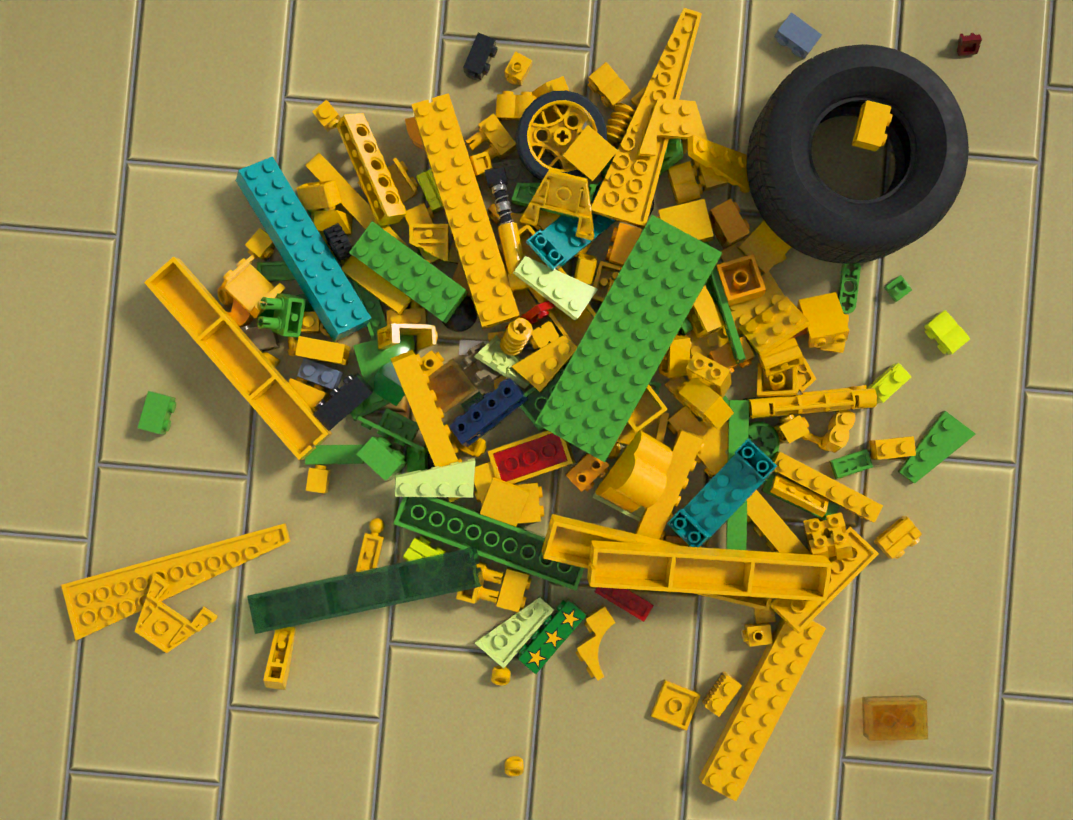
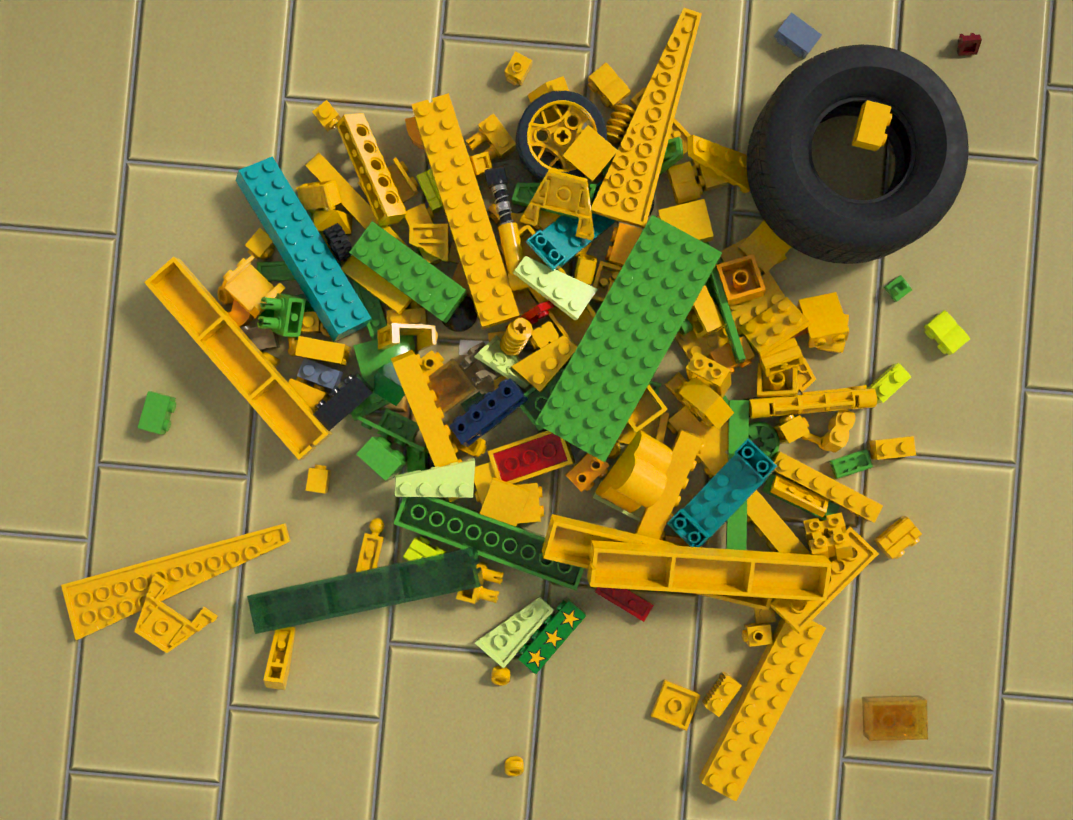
bright green tile [305,445,364,465] -> none
black brick [463,32,498,80] -> none
yellow brick [496,91,537,121] -> none
yellow brick [496,567,532,612] -> none
yellow arch [575,604,615,681] -> none
yellow wing [638,98,708,157] -> none
yellow brick [659,333,691,378] -> none
light orange brick [708,199,750,250] -> none
bright green beam [838,263,861,314] -> none
bright green wing [898,411,976,483] -> none

